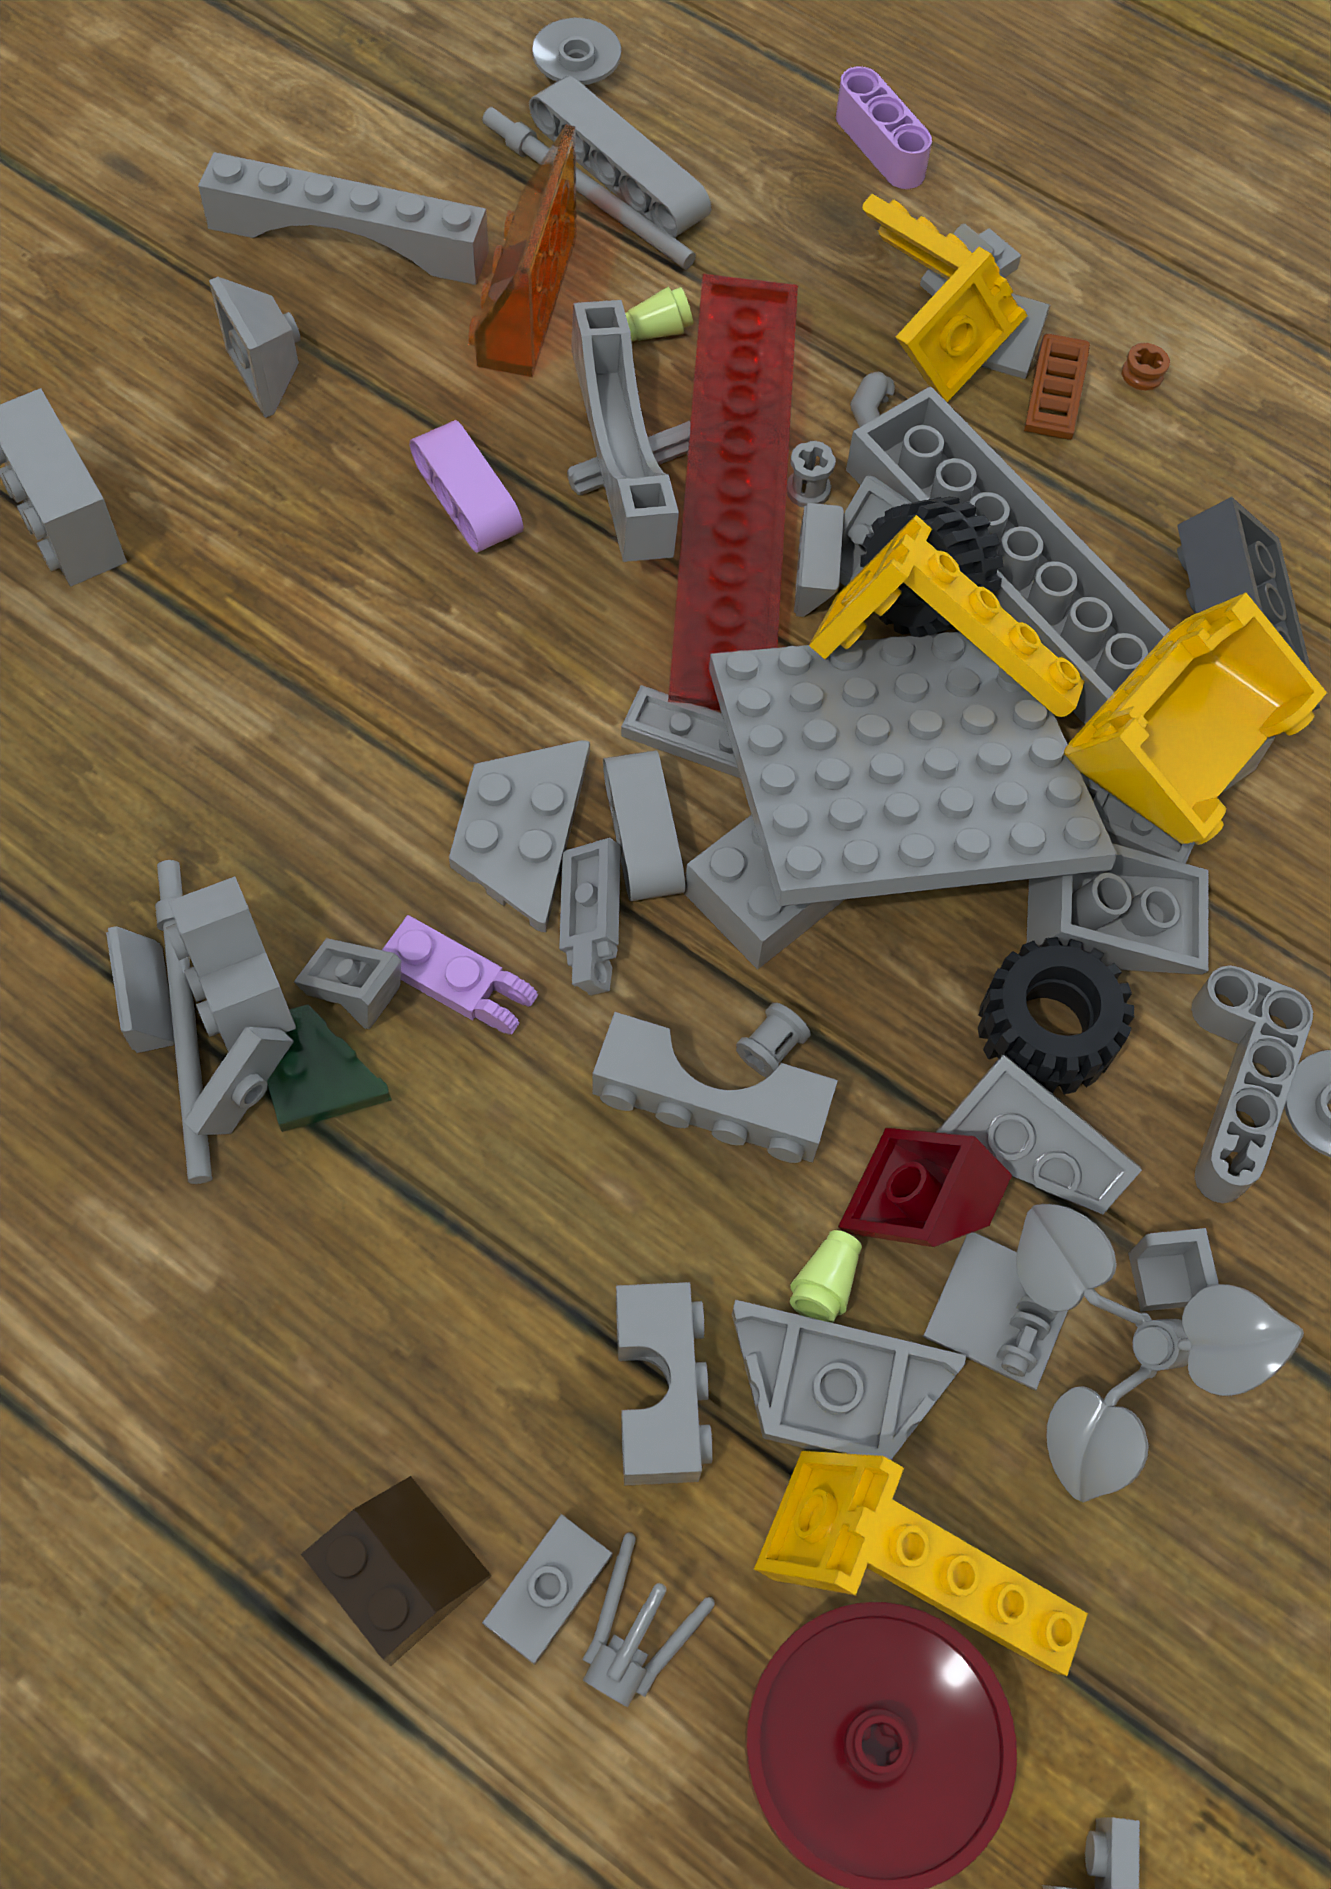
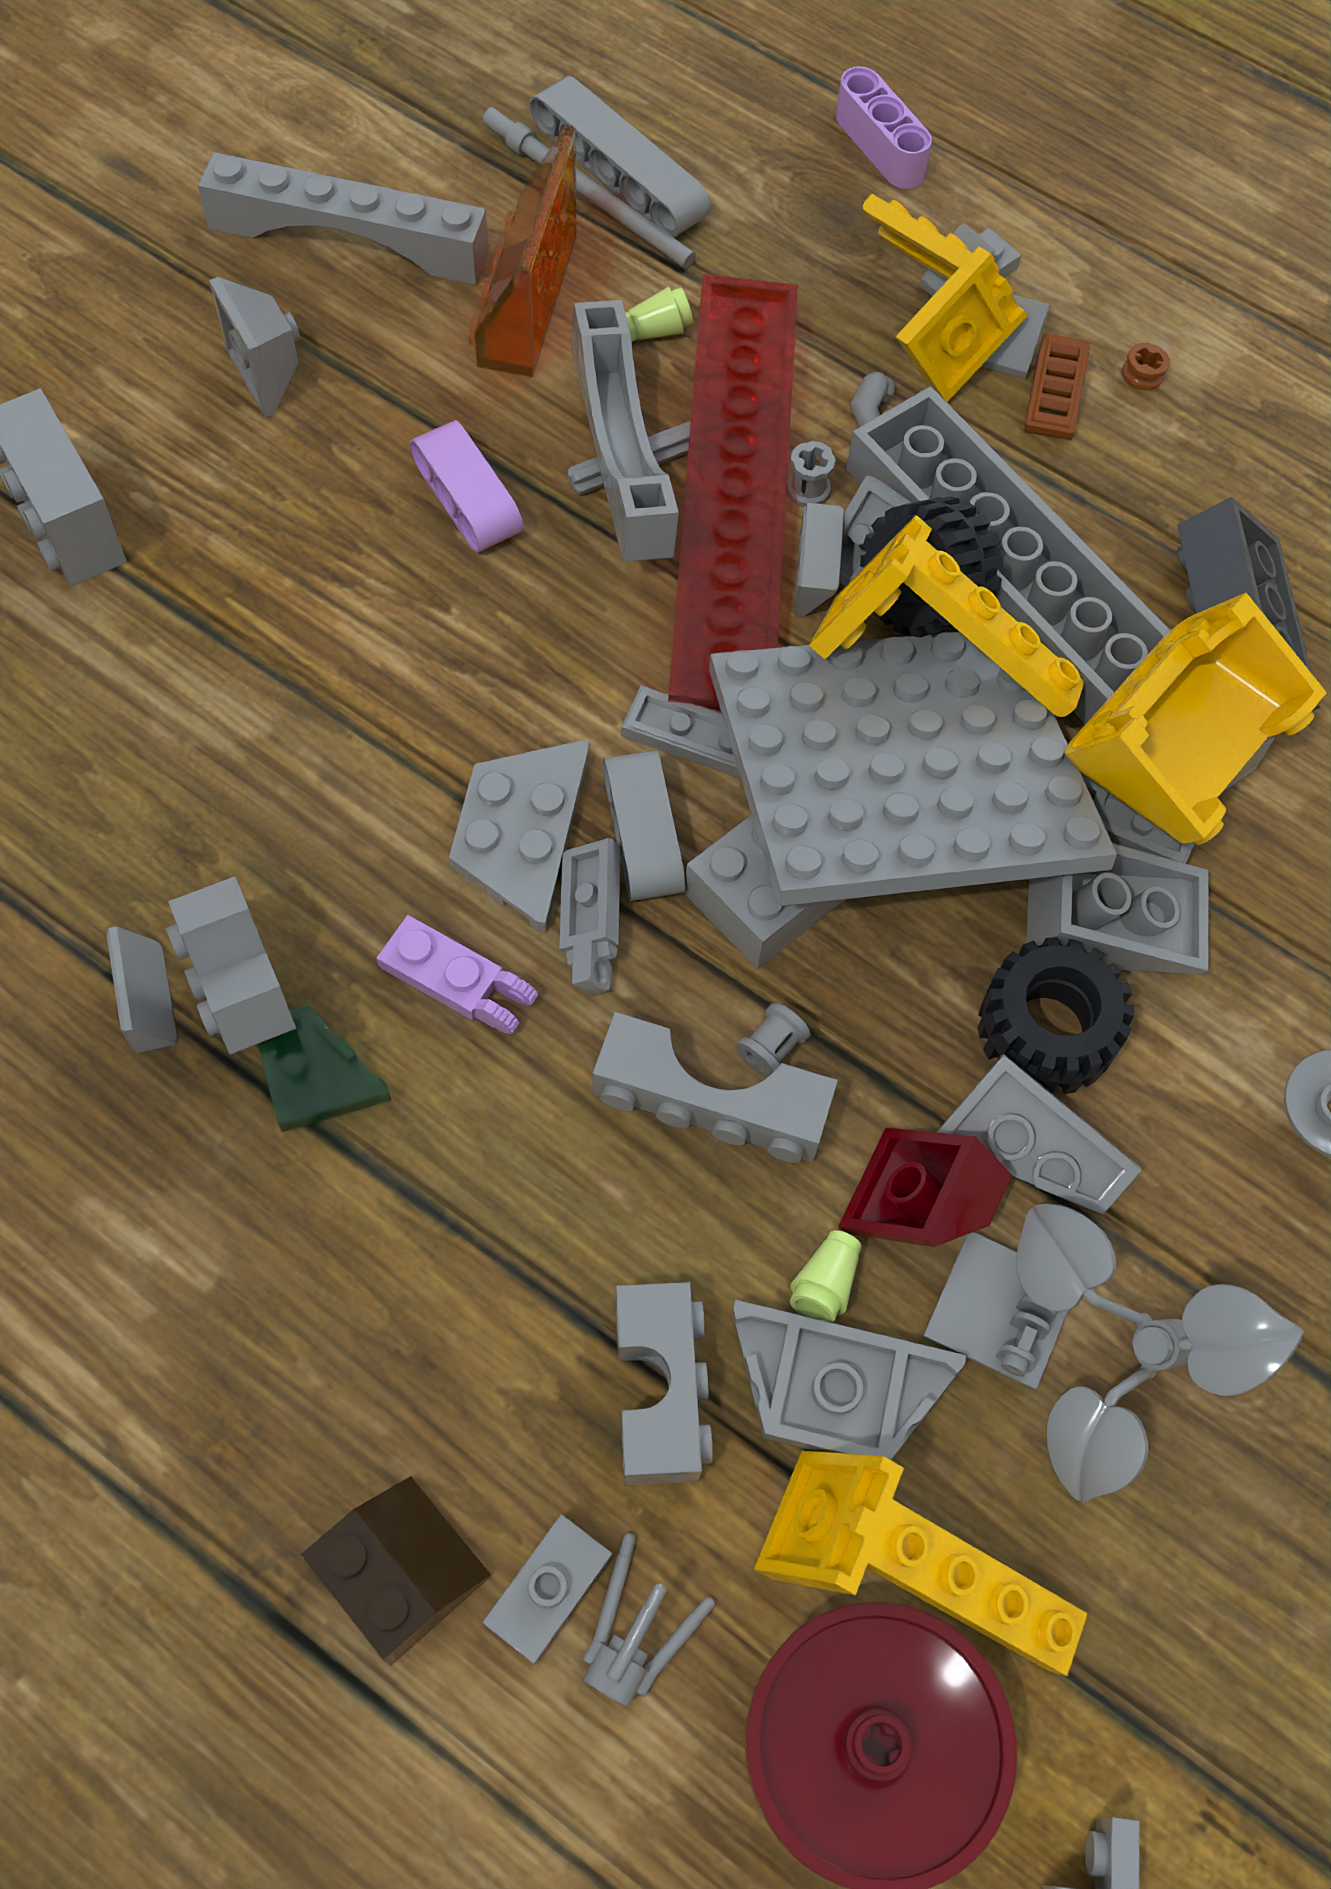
light grey bar [155,860,212,1184] -> none
light grey plate [183,1027,294,1135] -> none
light grey slope [294,938,401,1030] -> none
light grey dish [532,18,621,85] -> none
light grey panel [1128,1228,1219,1312] -> none
light grey beam [1191,965,1313,1203] -> none

